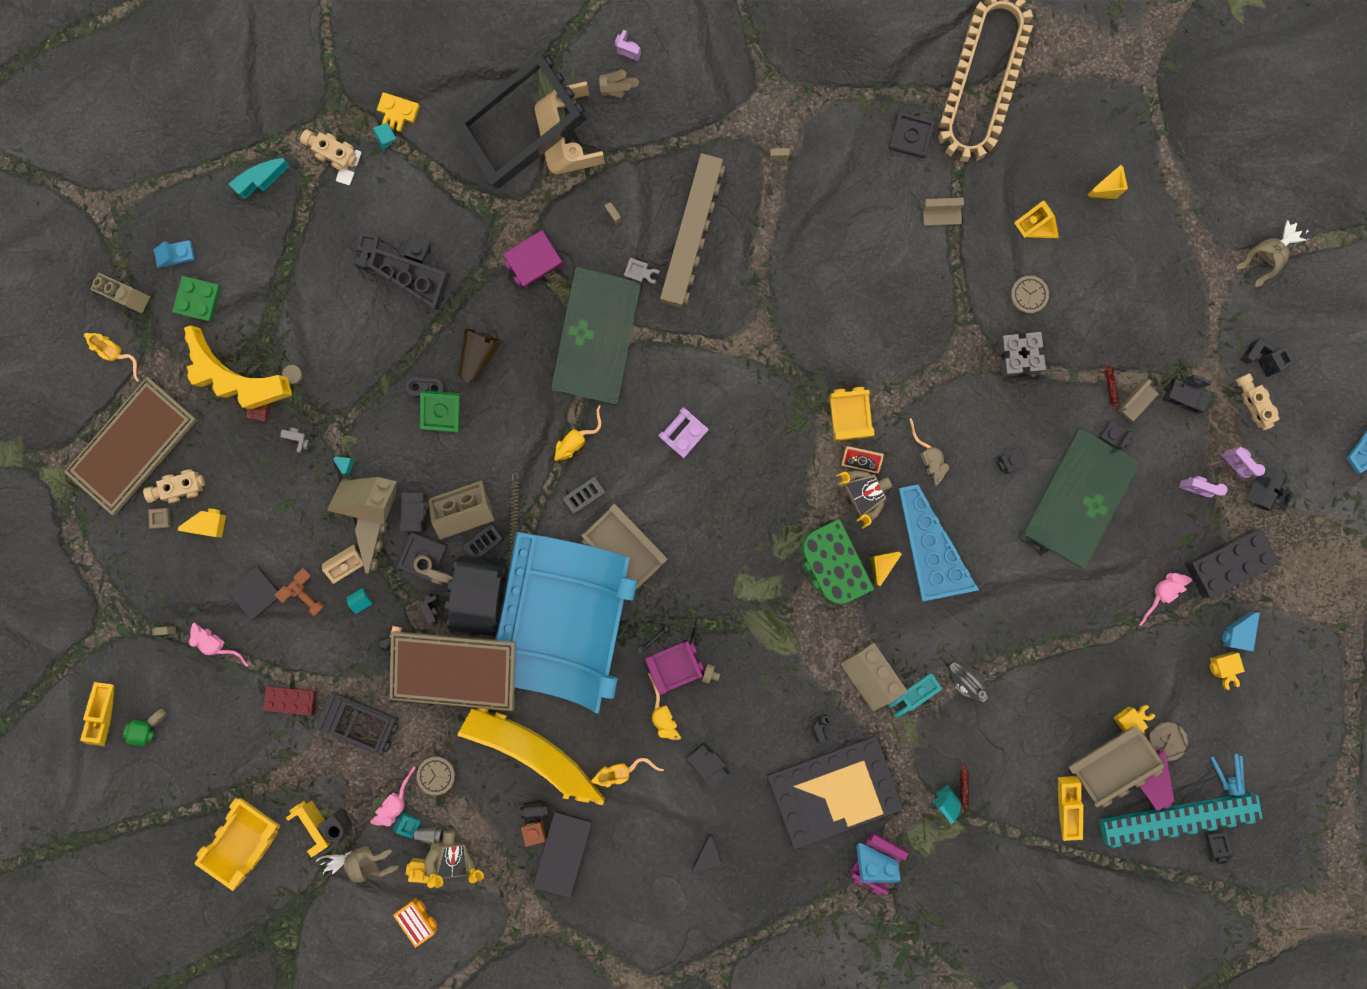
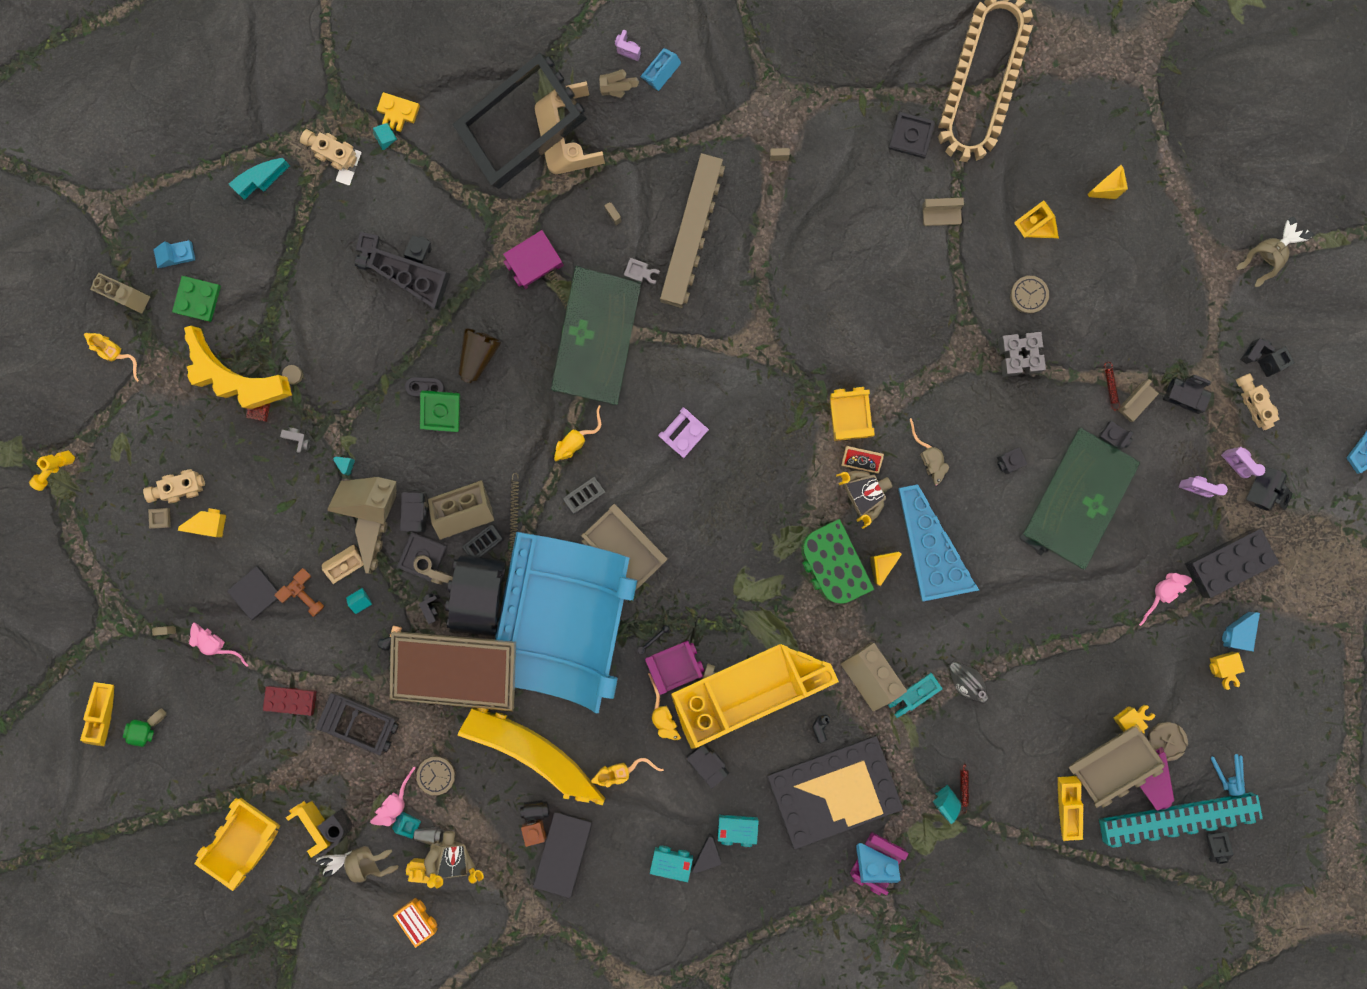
reddish brown door [64,376,197,516] -> none
none -> yellow bar [29,450,75,491]
none -> dark azure slope [640,48,681,91]
none -> teal brick [650,846,693,882]
none -> yellow slope [671,644,839,749]
none -> teal brick [718,814,759,847]

